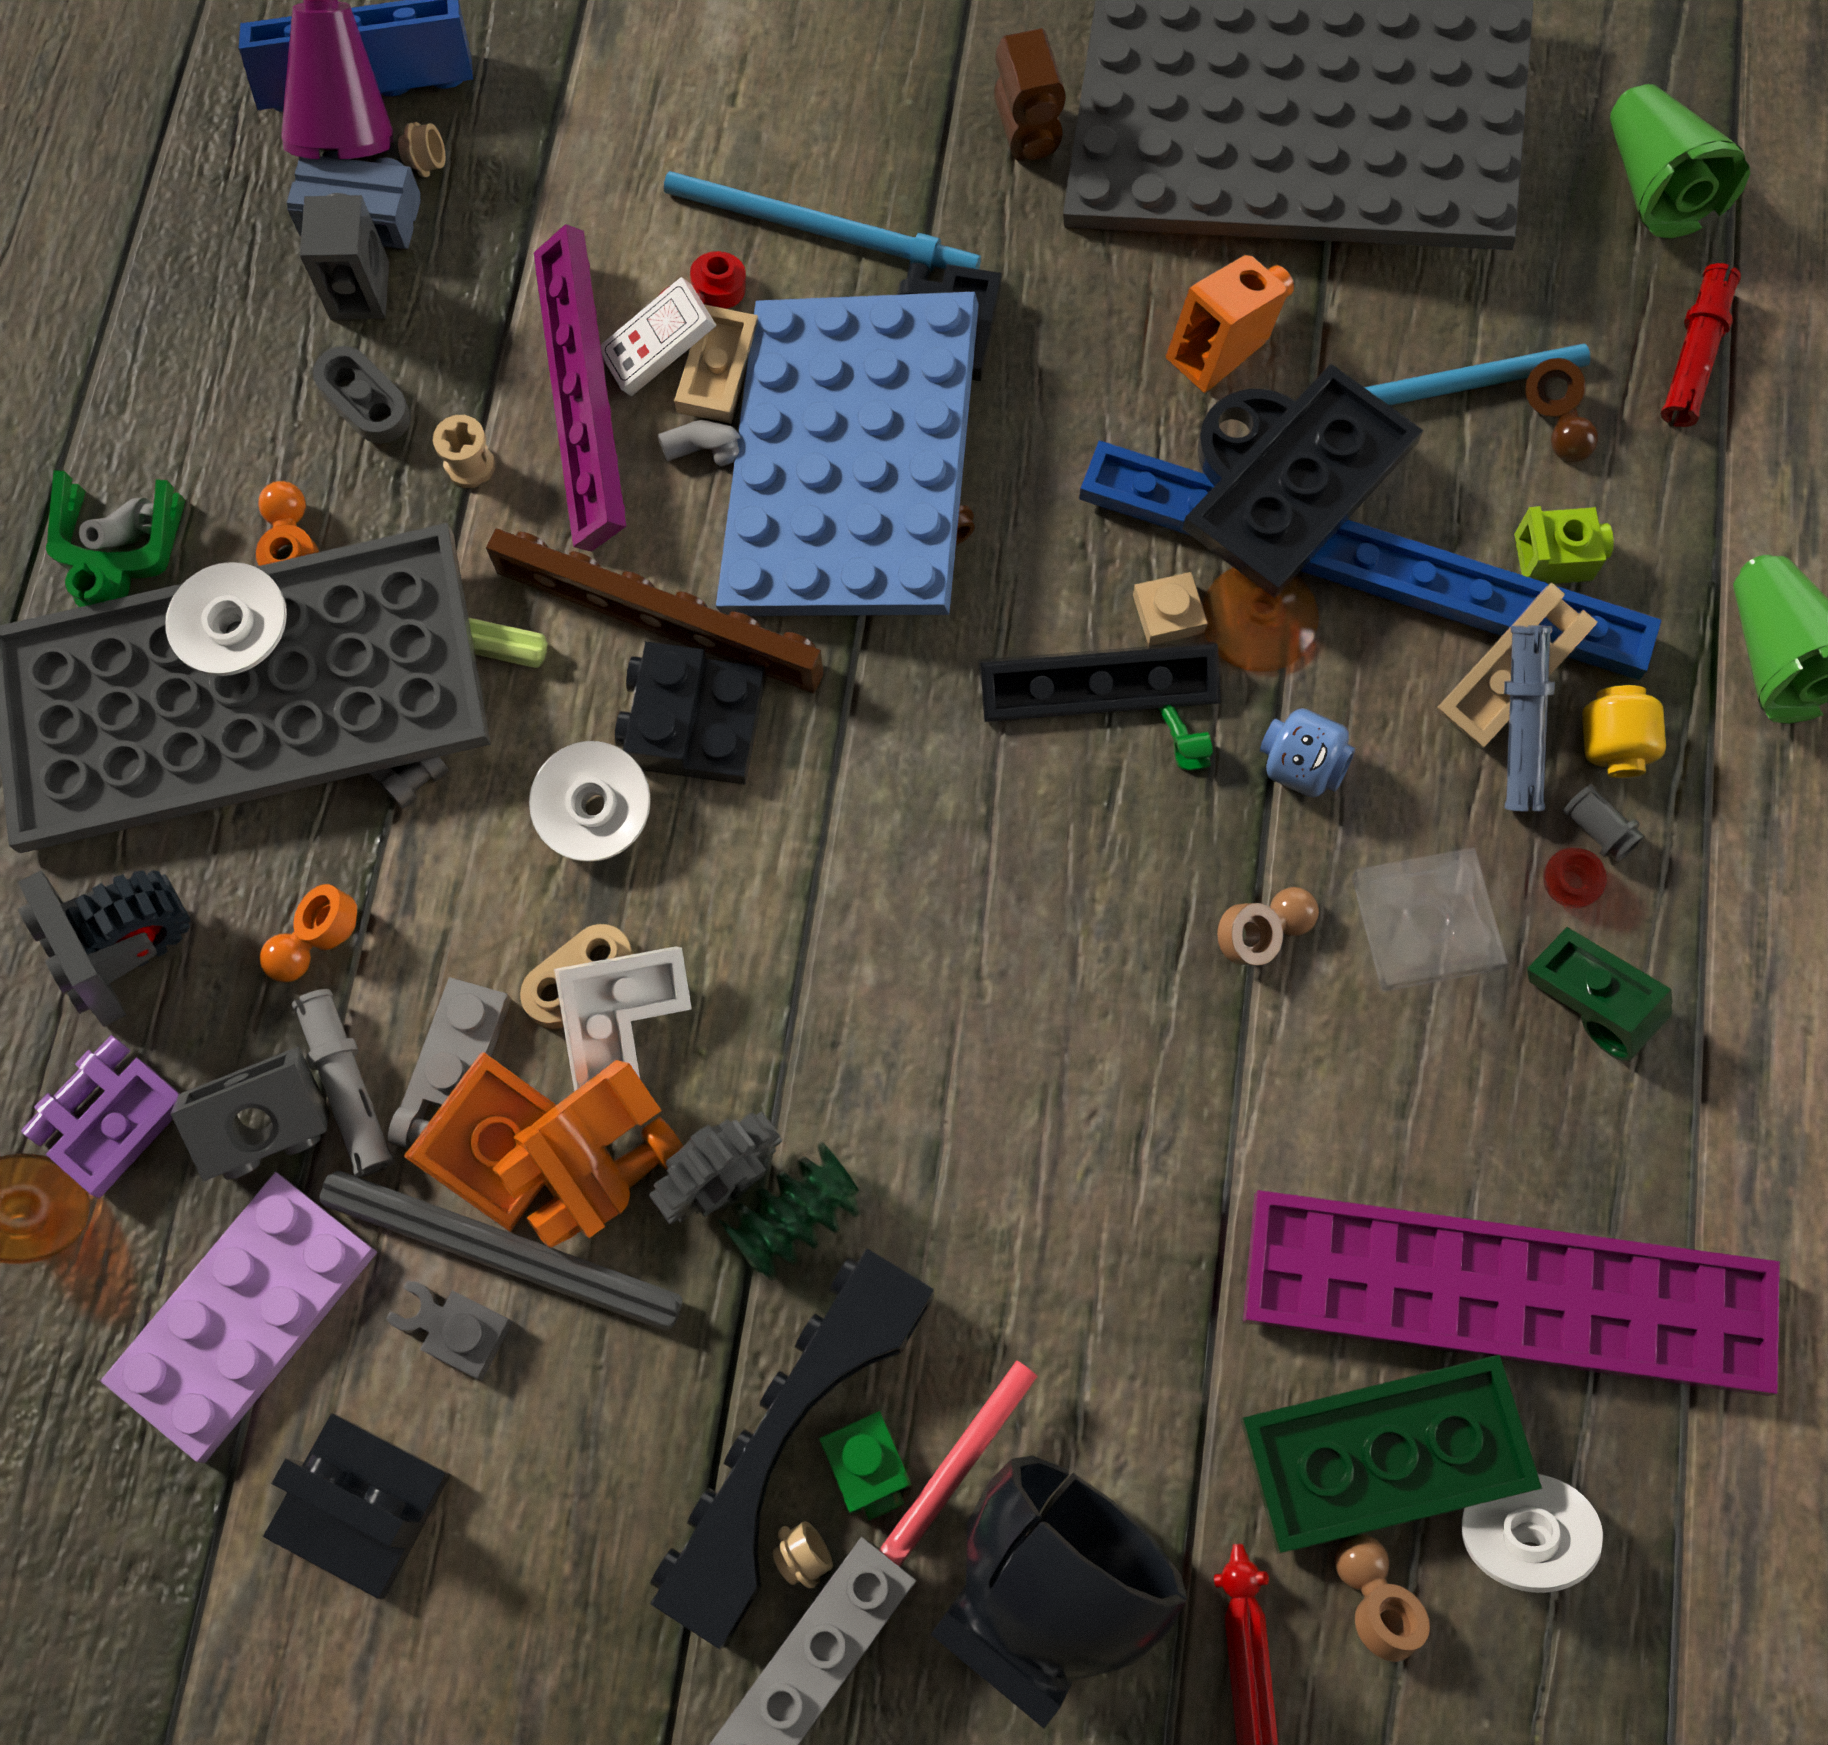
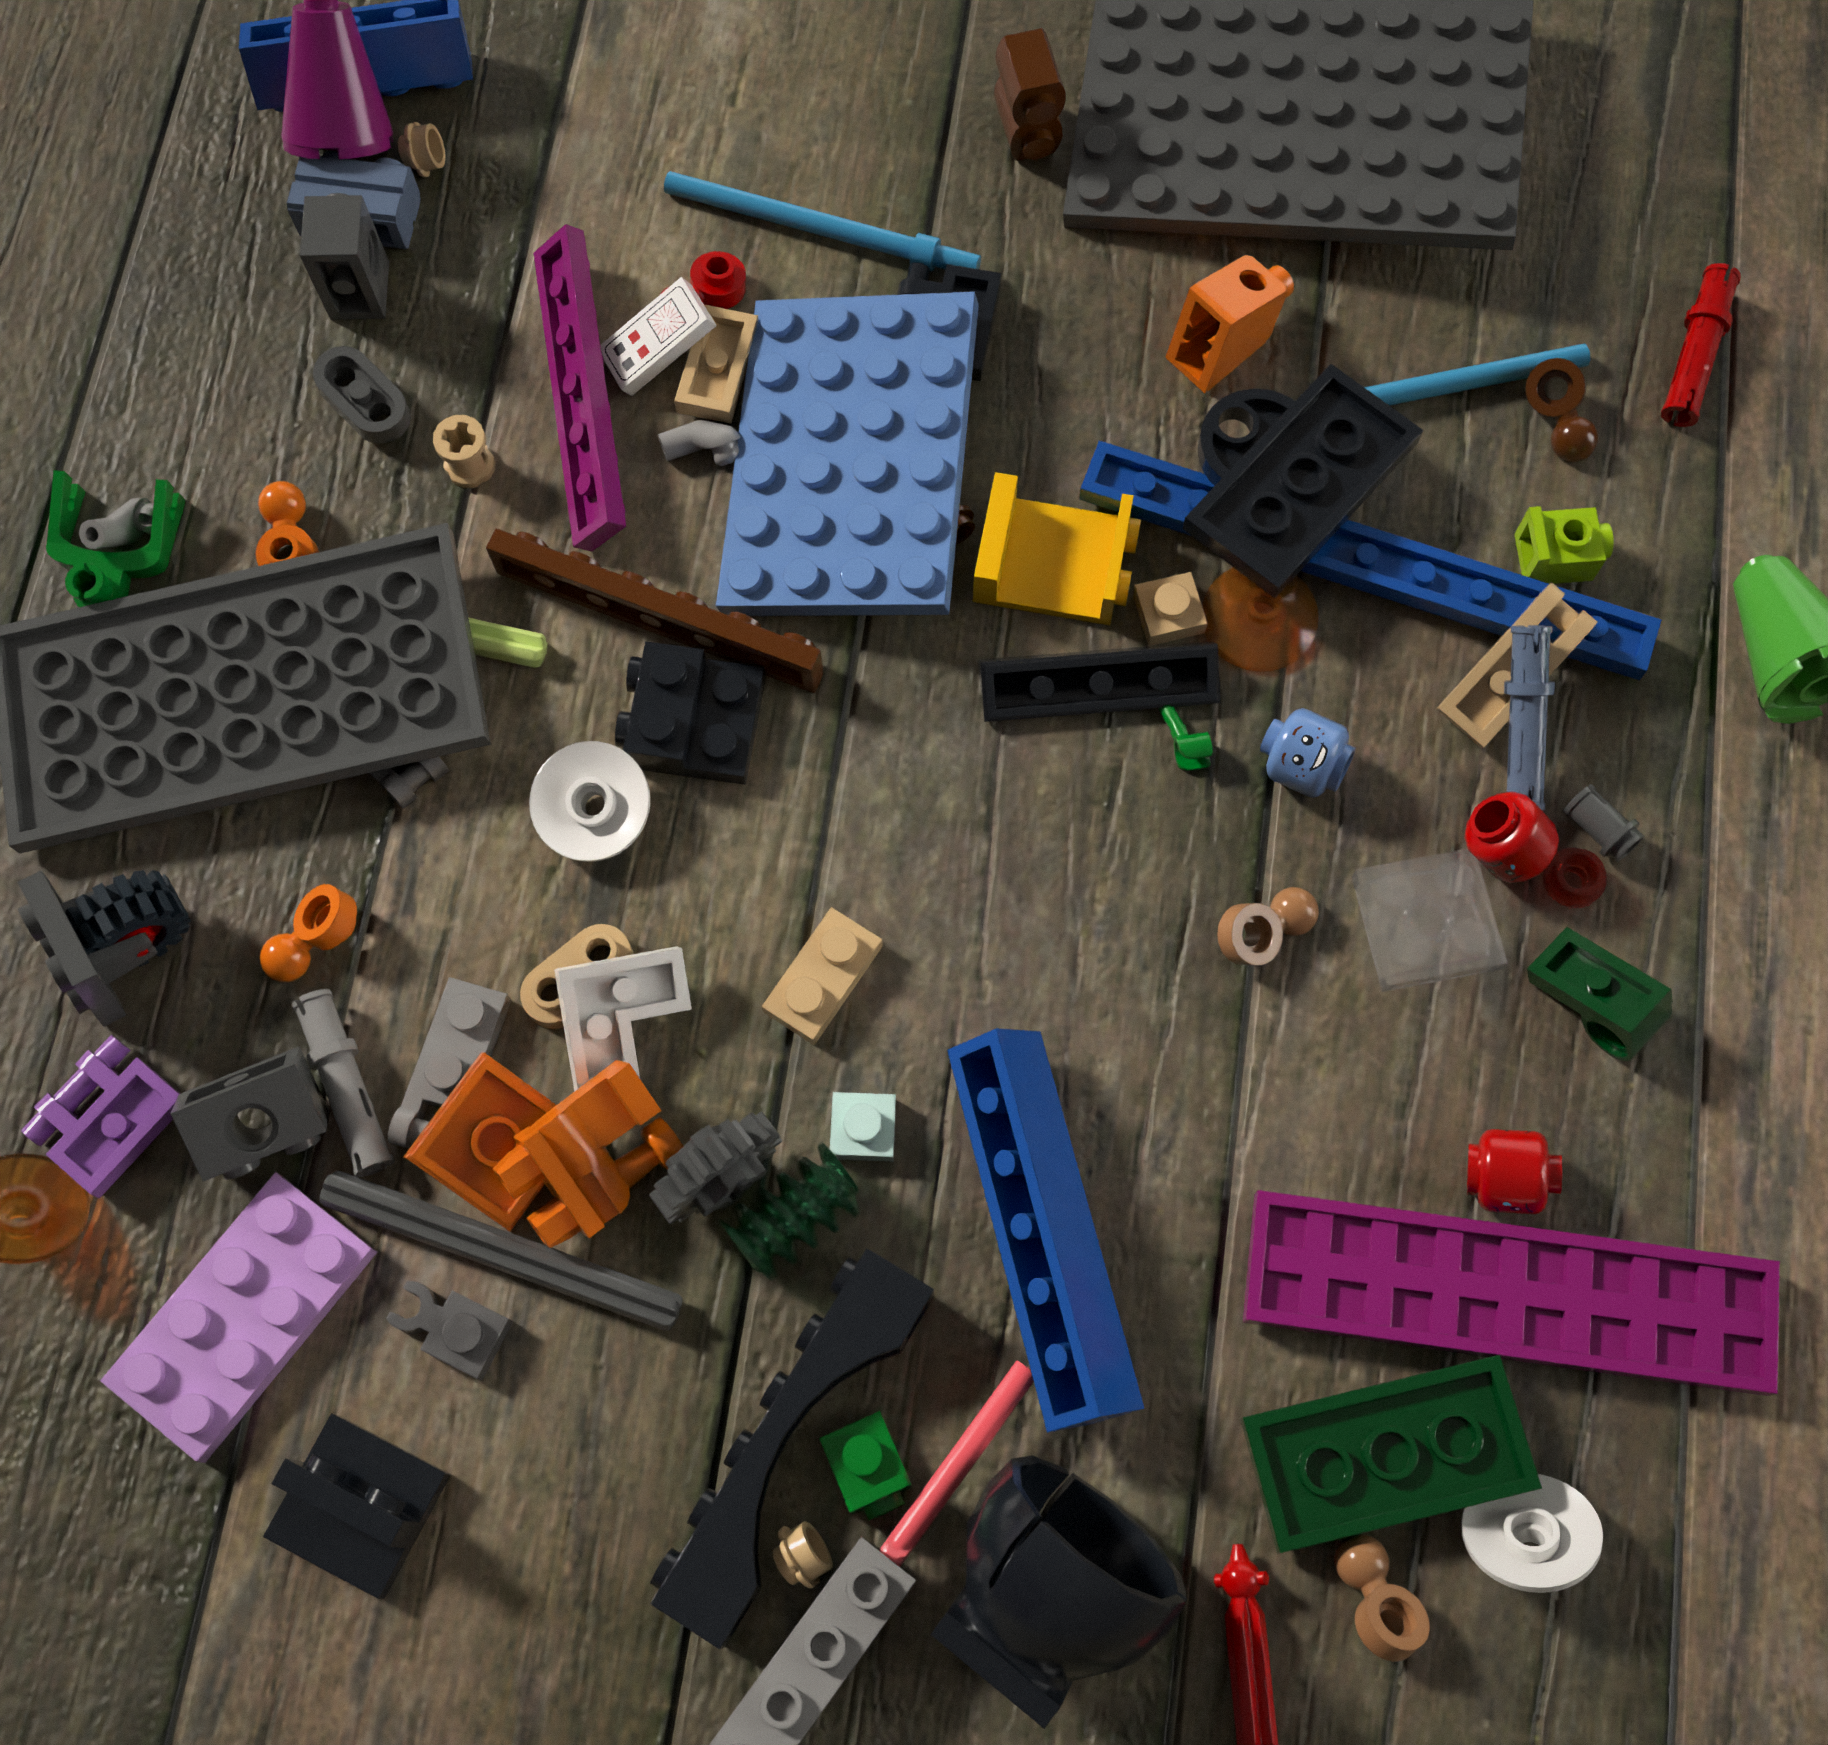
white dish [165,562,287,676] -> none
yellow head [1582,685,1666,778] -> none
bright green cone [1610,84,1750,239] -> none
none -> tan plate [761,907,883,1045]
none -> light aqua plate [829,1092,896,1162]
none -> blue brick [947,1028,1145,1433]
none -> yellow panel [973,472,1141,625]
none -> red head [1464,791,1559,883]
none -> red head [1467,1129,1562,1215]

